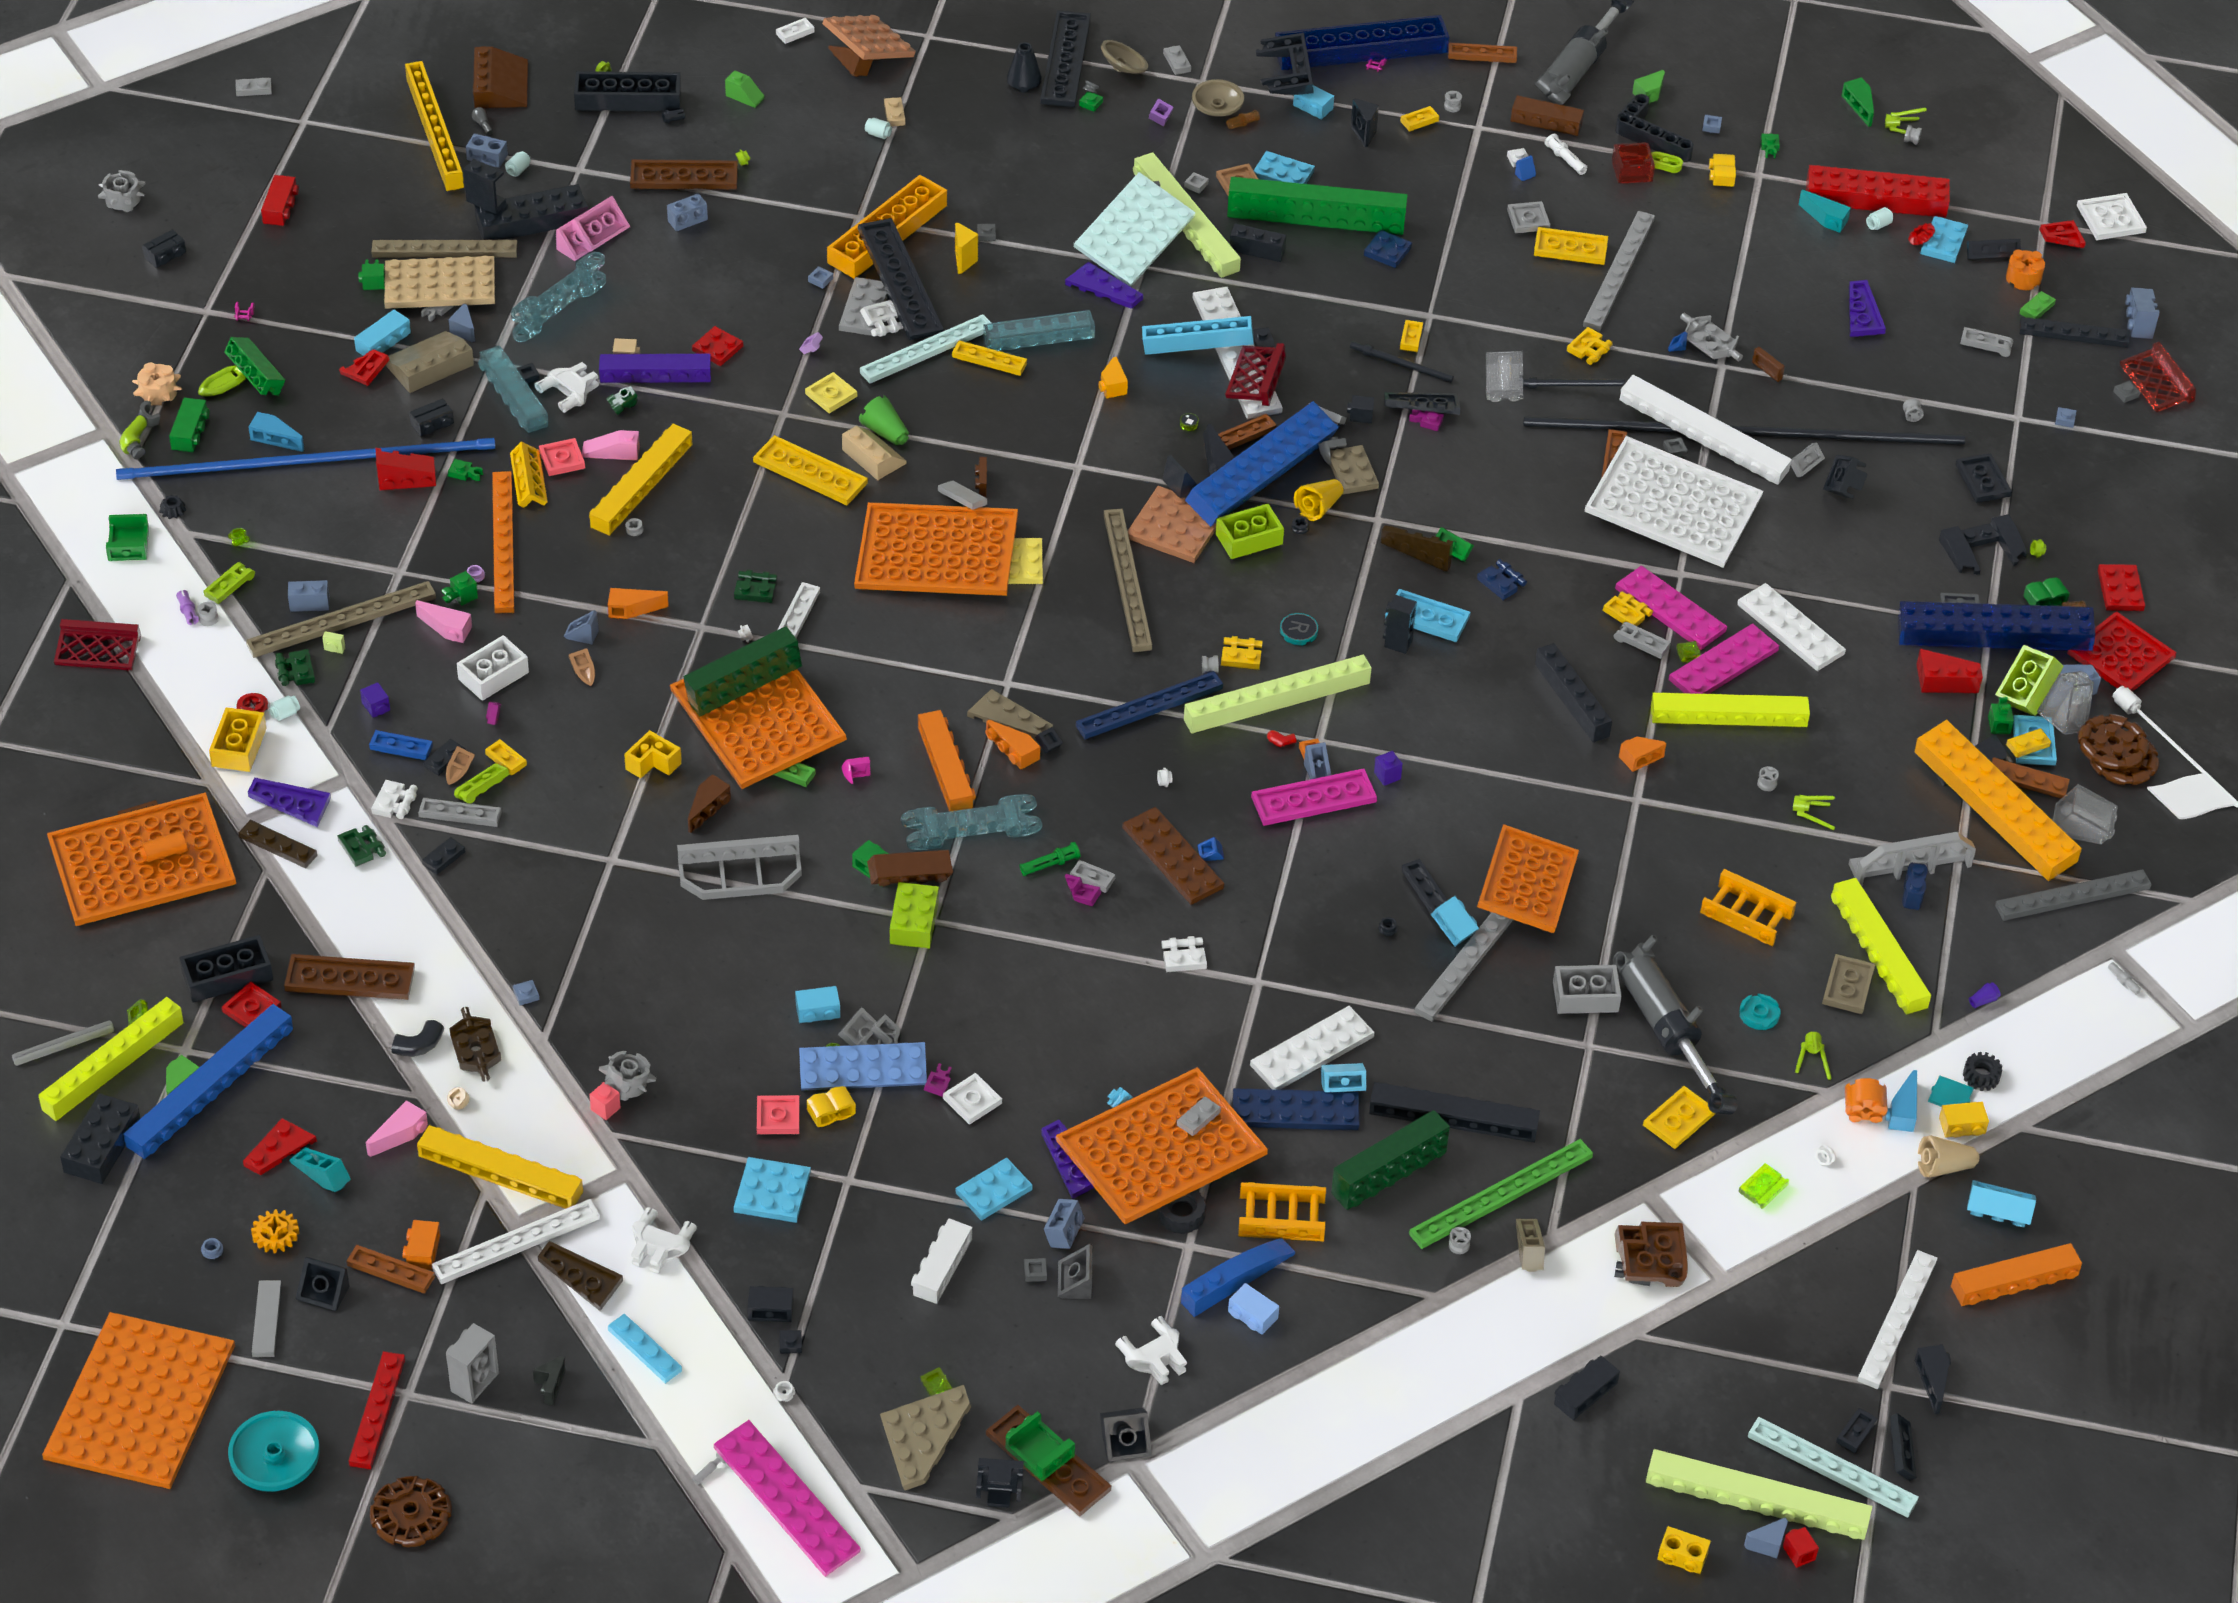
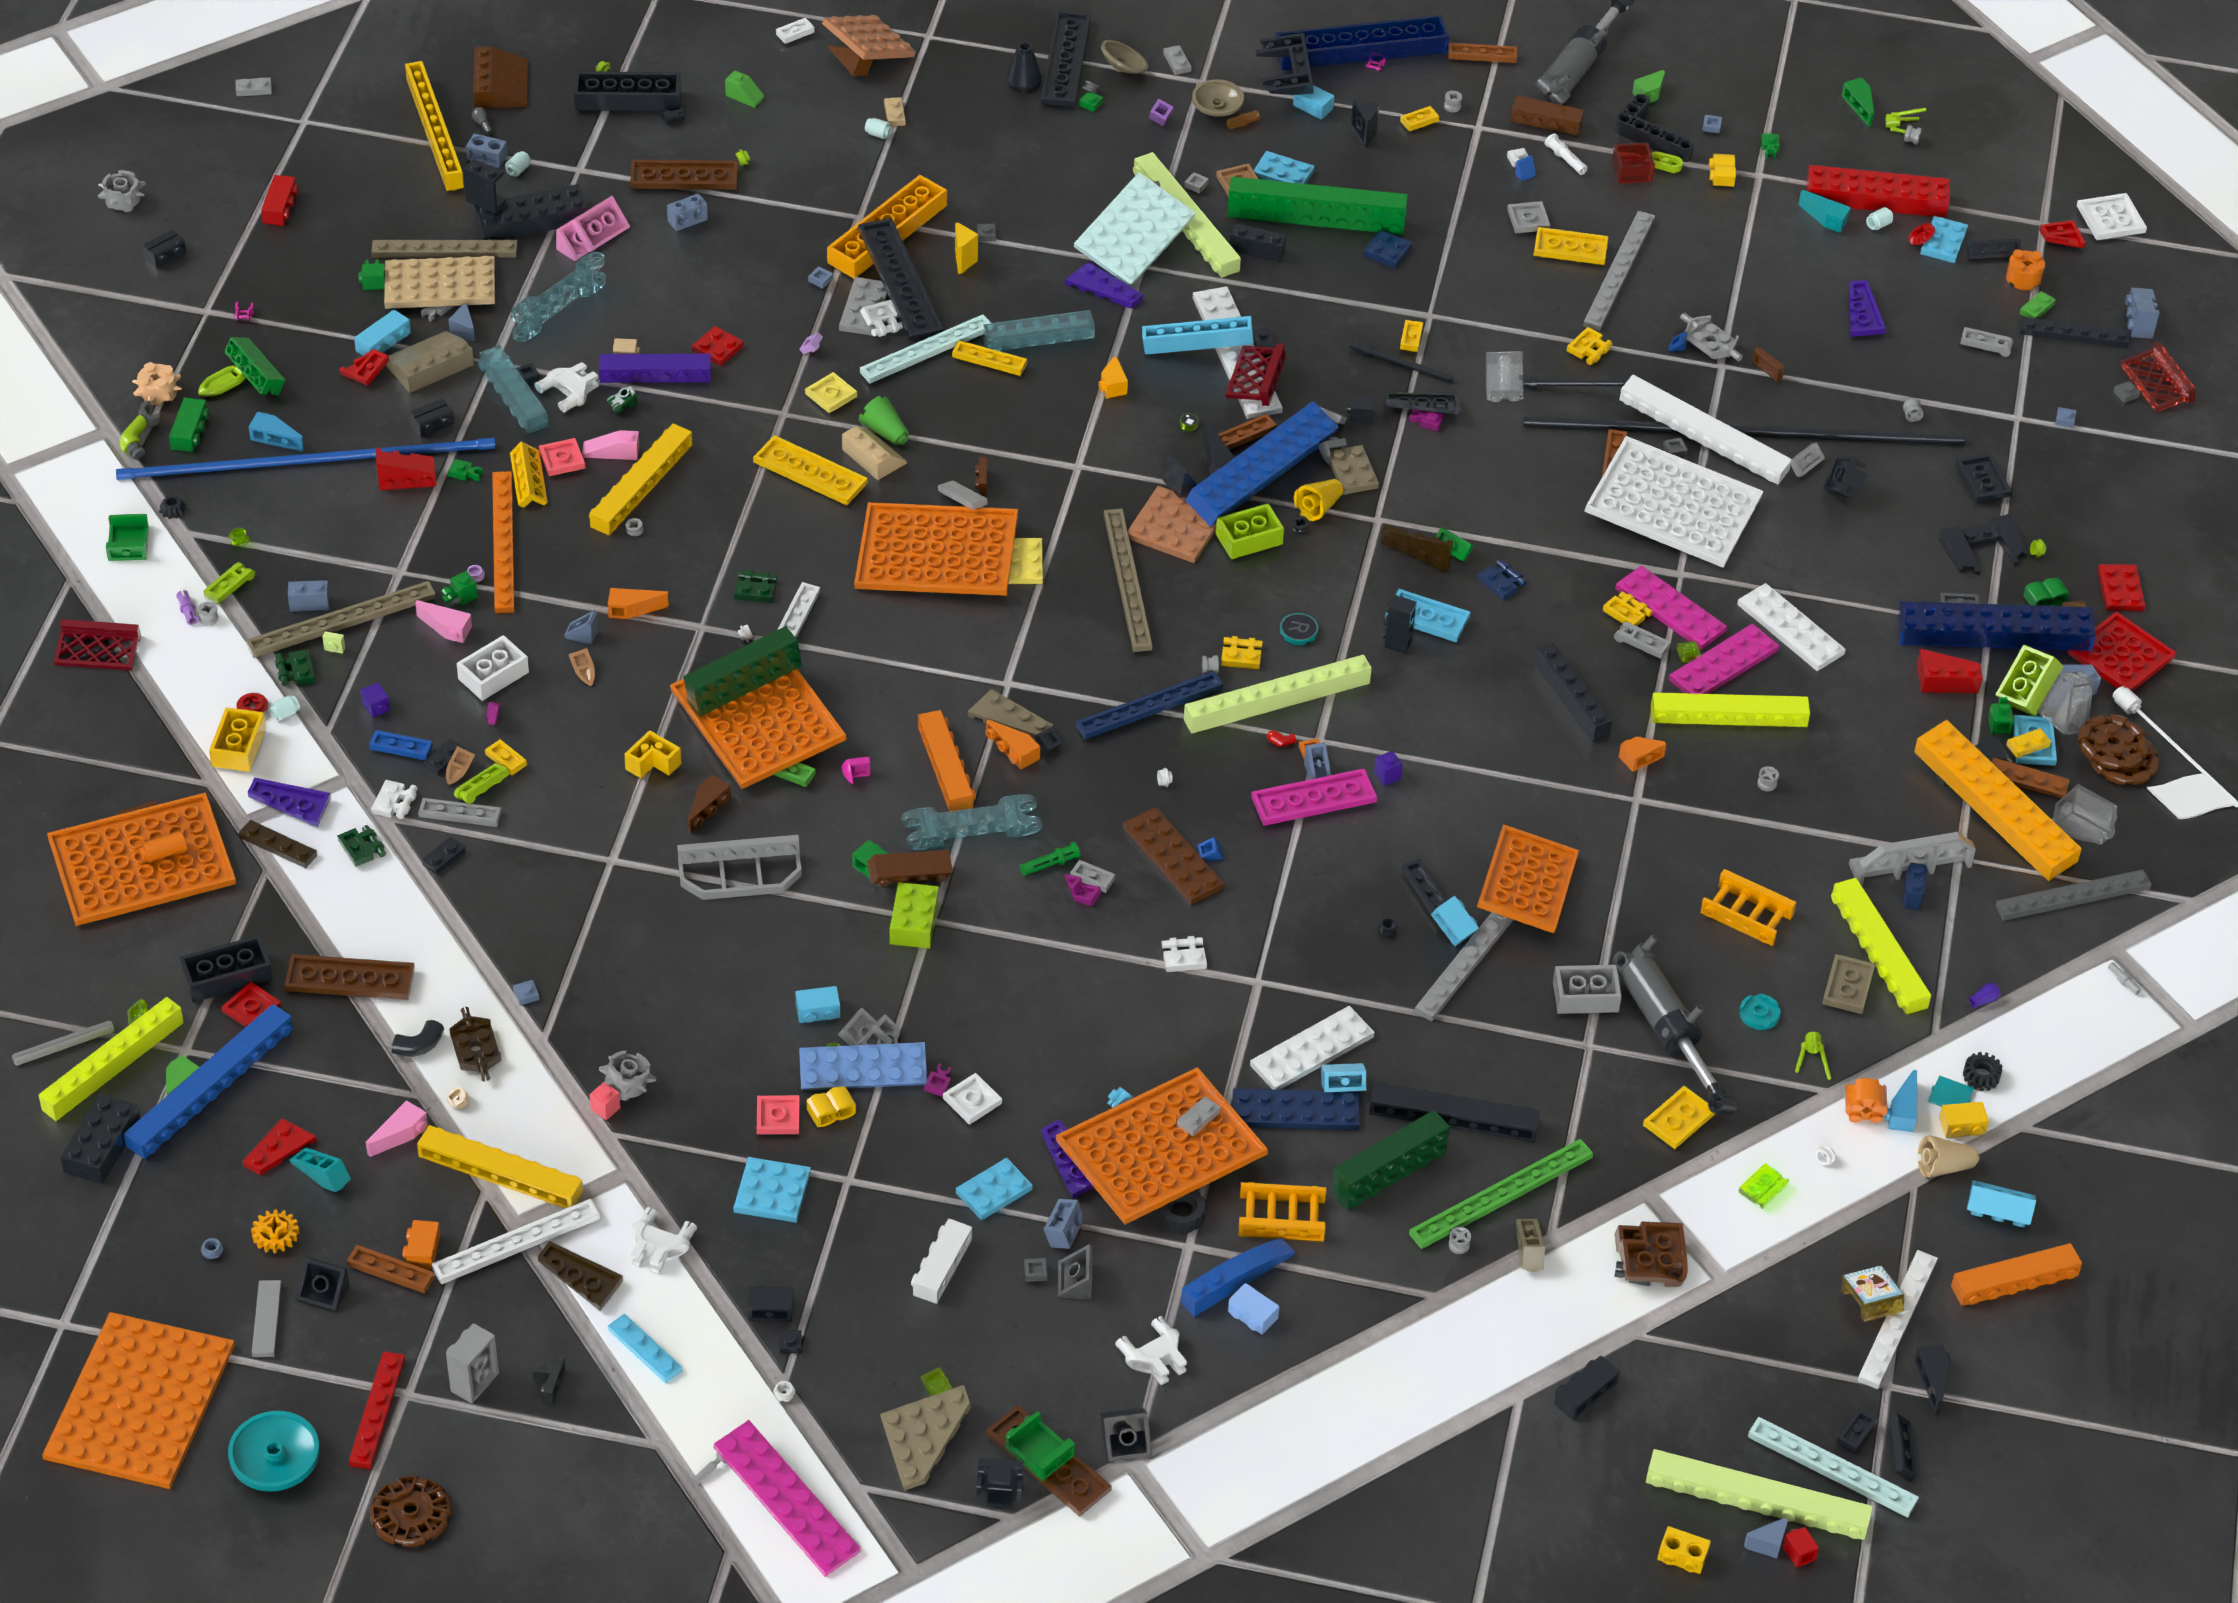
lime plant [1793,795,1835,830] -> none
none -> panel [1842,1265,1904,1322]

